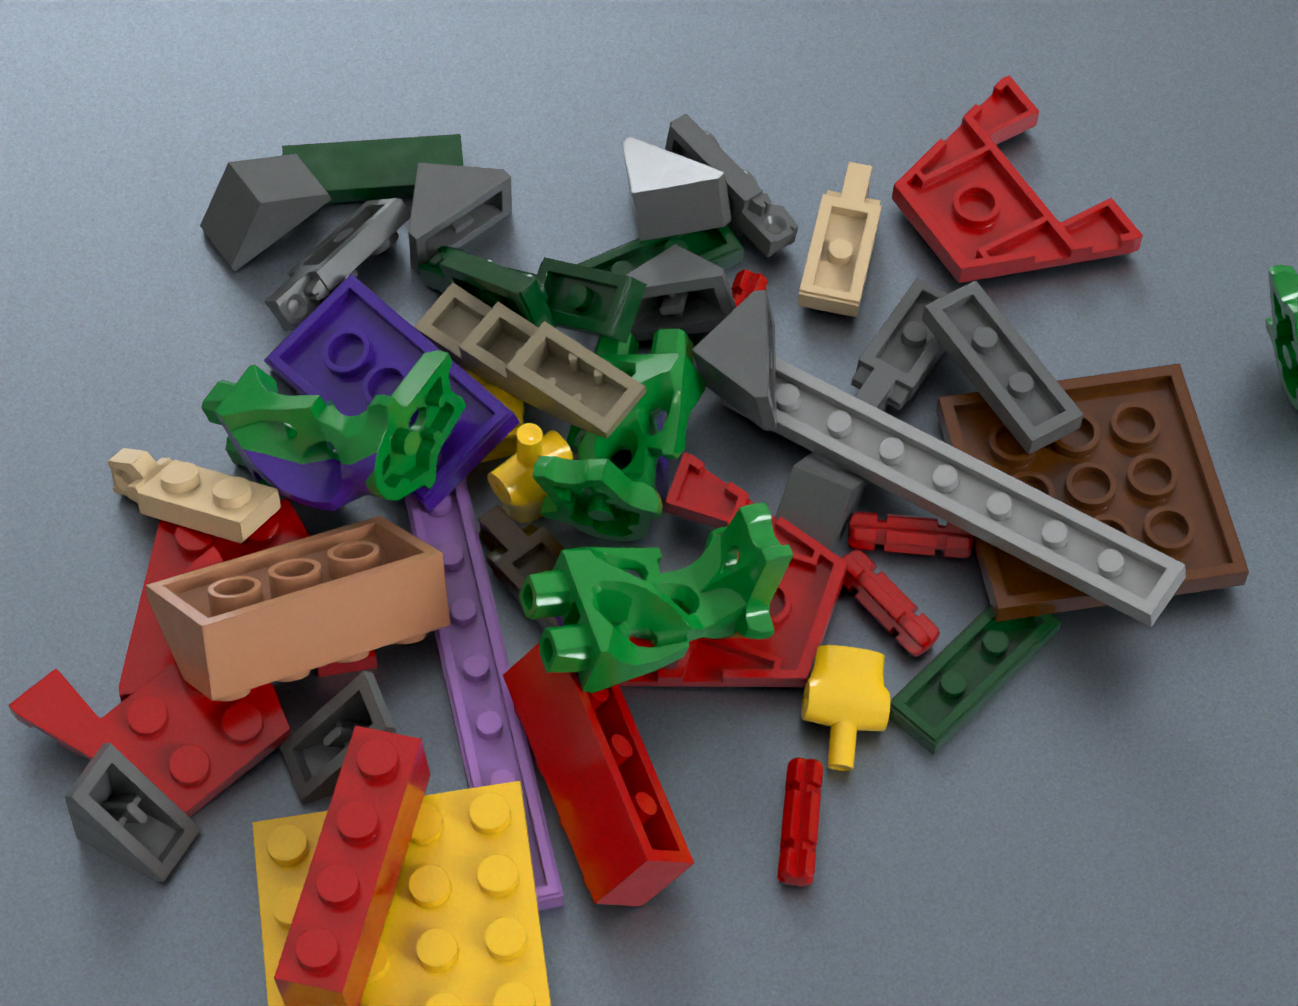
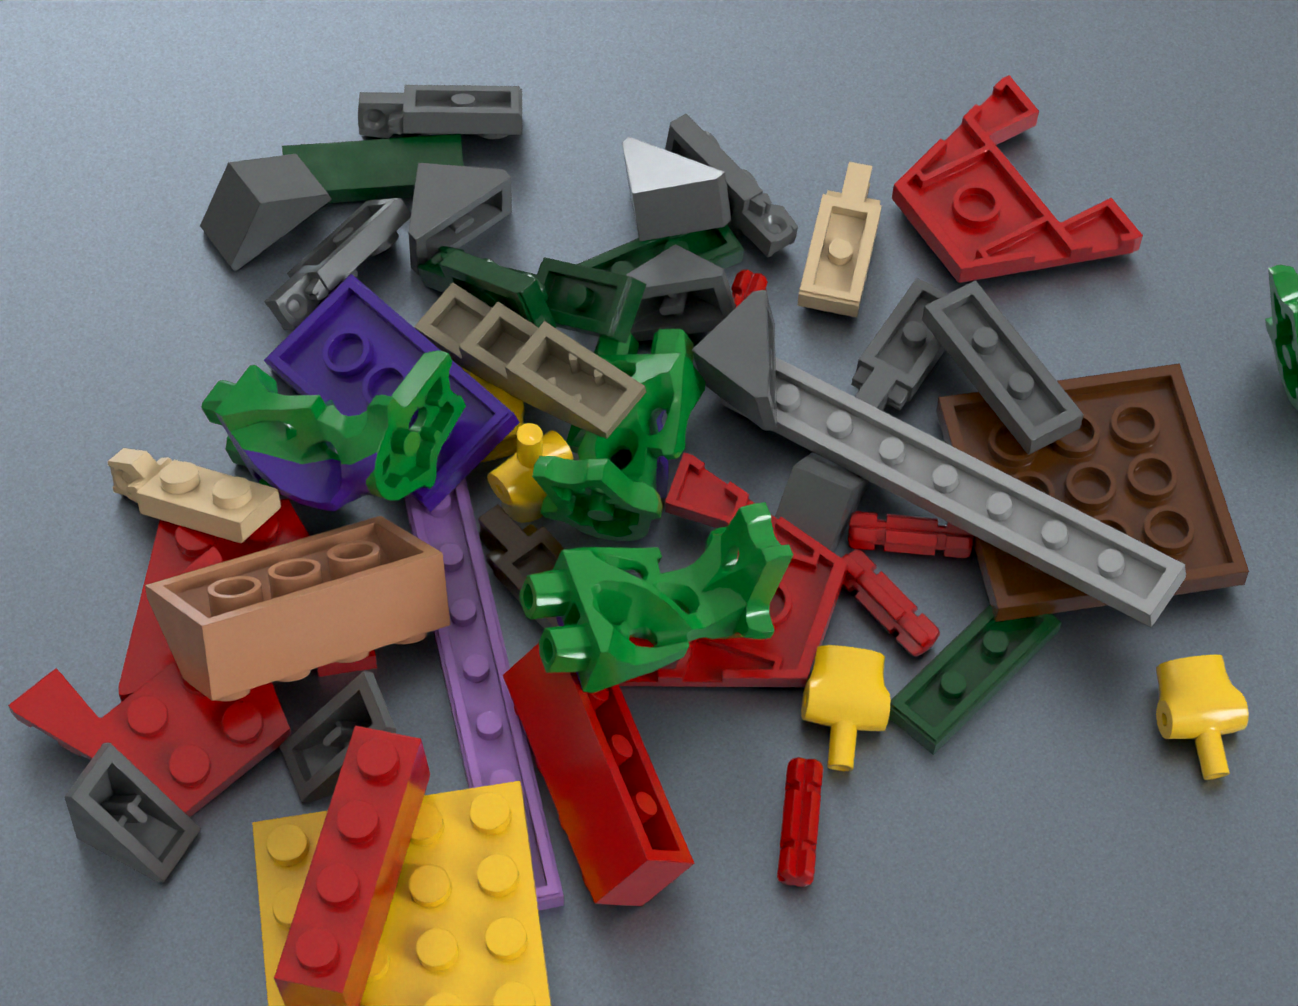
none -> dark grey hinge [358,85,522,139]
none -> yellow piece [1156,654,1249,780]

